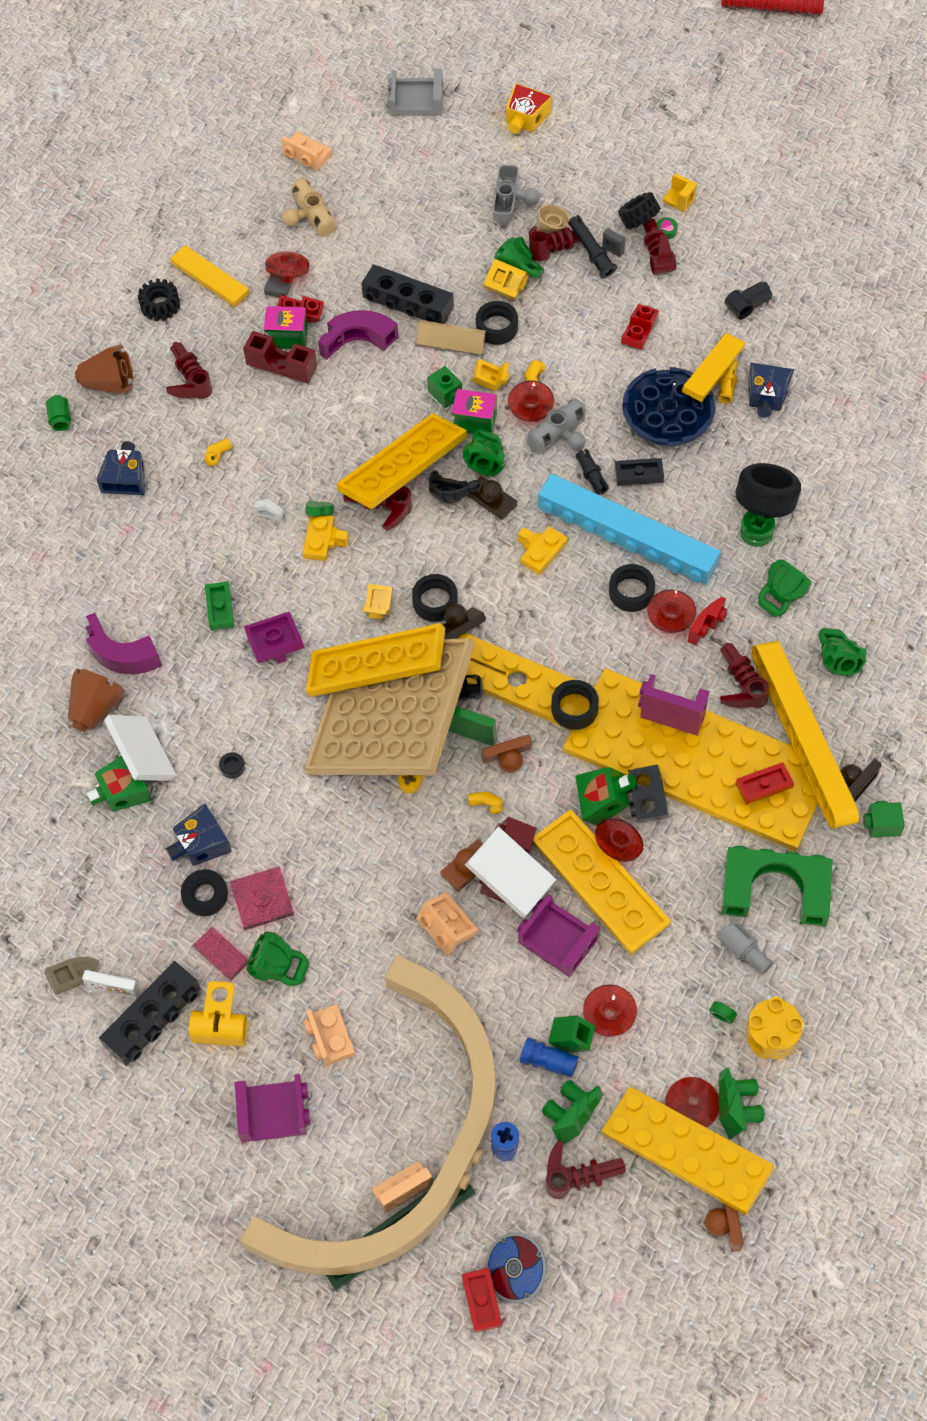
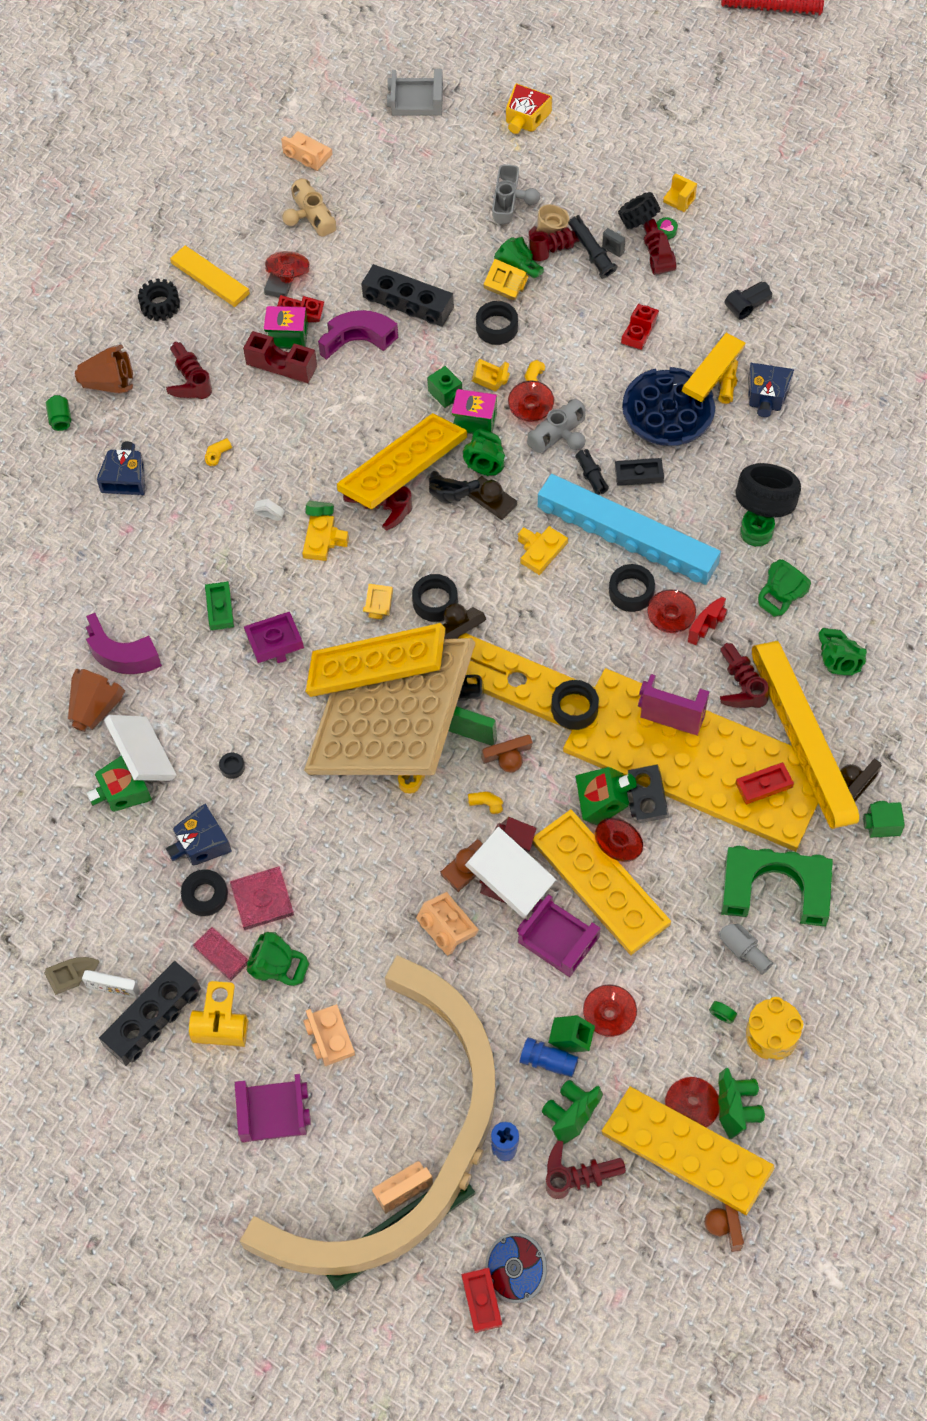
tan tile [416,320,486,355] -> none

